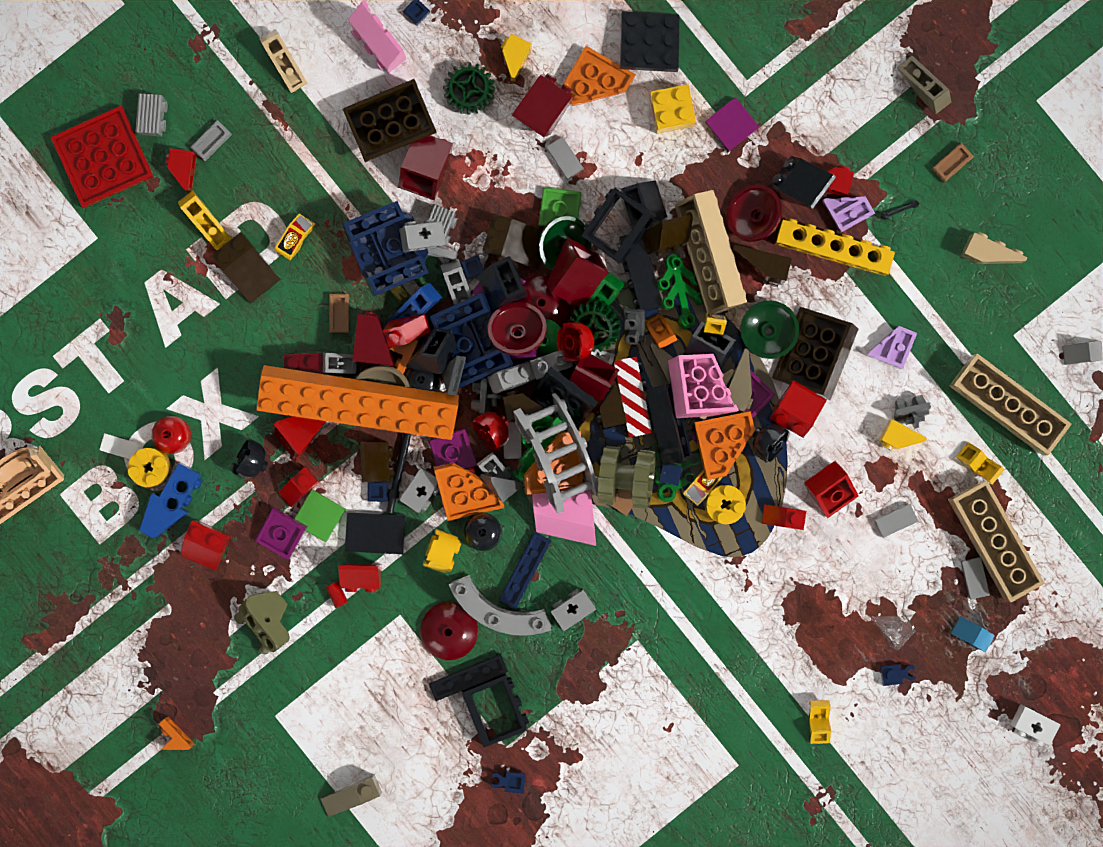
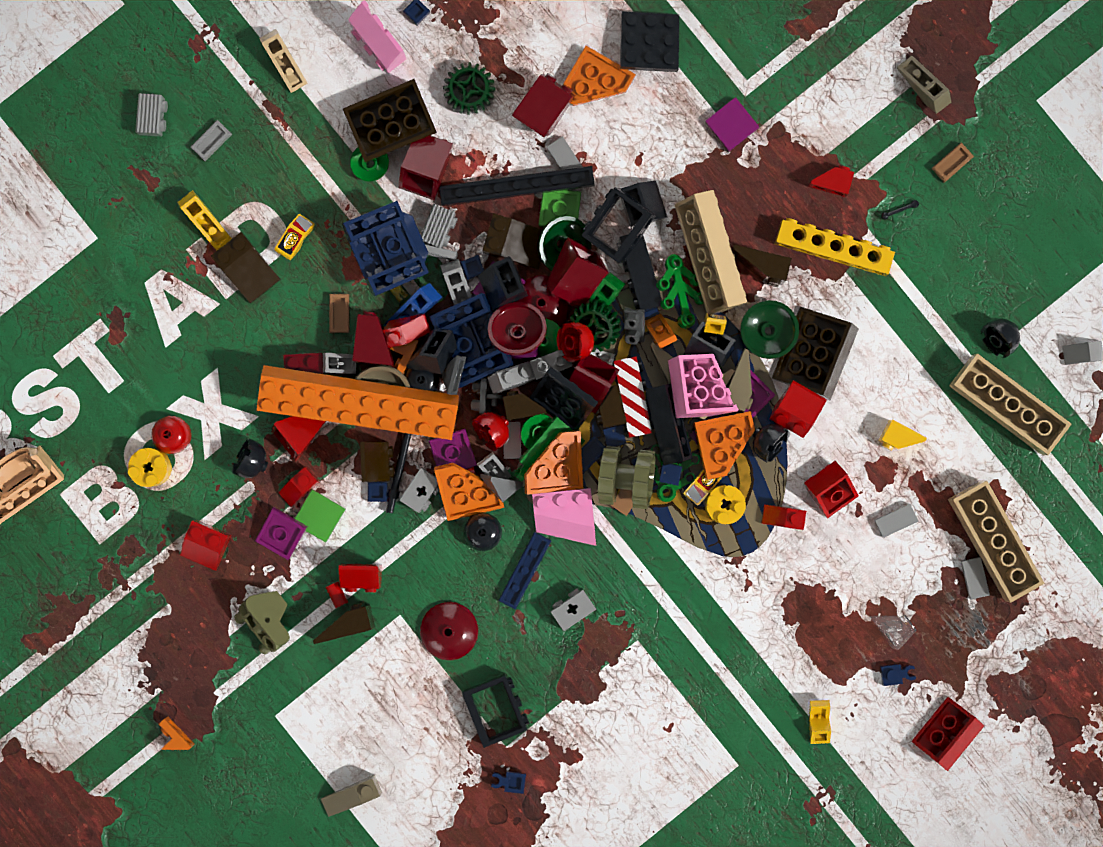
red plate [51,106,154,208] -> none
white sticker [100,433,140,459] -> none
blue brick [139,463,203,538] -> none
red slope [166,148,197,193] -> none
black tile [345,512,406,555] -> none
light grey brick [399,219,446,252] -> none
yellow brick [423,529,461,574] -> none
black tile [429,654,508,701] -> none
light grey fence [449,575,551,635] -> none
yellow slope [501,33,532,82] -> none
light grey fence [513,393,598,514] -> none
dark brown slope [642,214,693,256] -> none
yellow brick [649,84,696,134] -> none
dark red dish [726,184,782,242] -> none
black slope [769,156,836,209] -> none
lavender wing [822,196,875,233] -> none
lavender wing [867,326,917,369] -> none
dark grey hips [894,395,931,429] -> none
dark azure slope [951,616,995,653] -> none
yellow slope [956,442,1004,484] -> none
tan slope [961,232,1027,264] -> none
white brick [1010,704,1060,746] -> none
none -> dark brown slope [313,602,375,644]
none -> green dish [350,147,389,182]
none -> black tile [439,166,595,206]
none -> red slope [911,697,984,771]
none -> black cylinder [981,318,1021,358]

